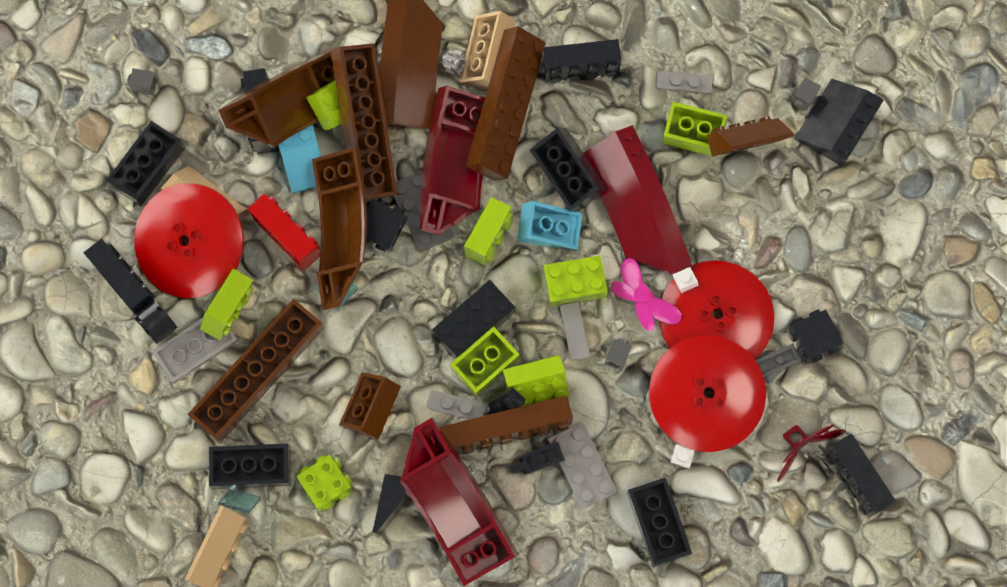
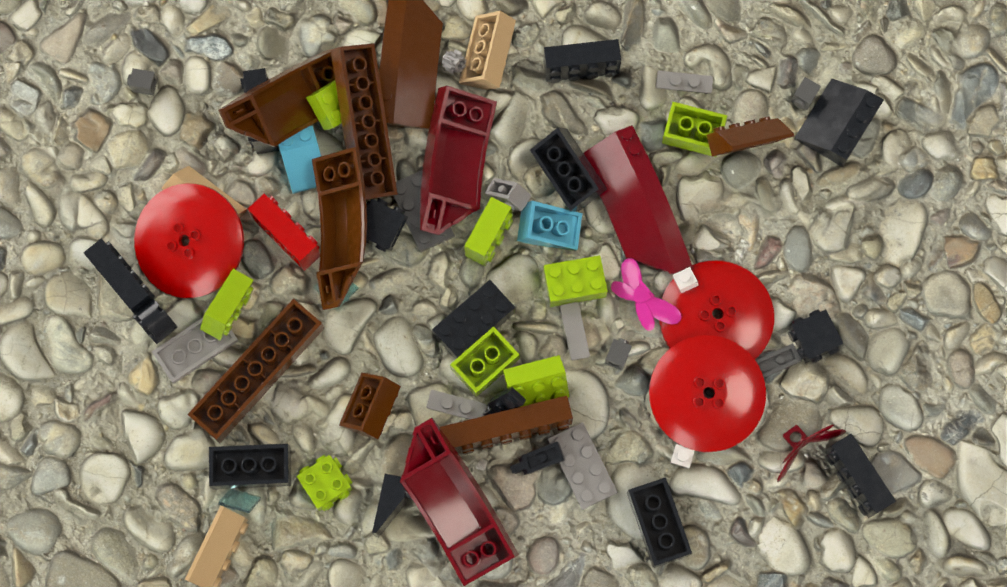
black brick [106,121,186,207] -> none
reddish brown brick [466,26,546,181] -> none
none -> light grey brick [485,178,531,211]

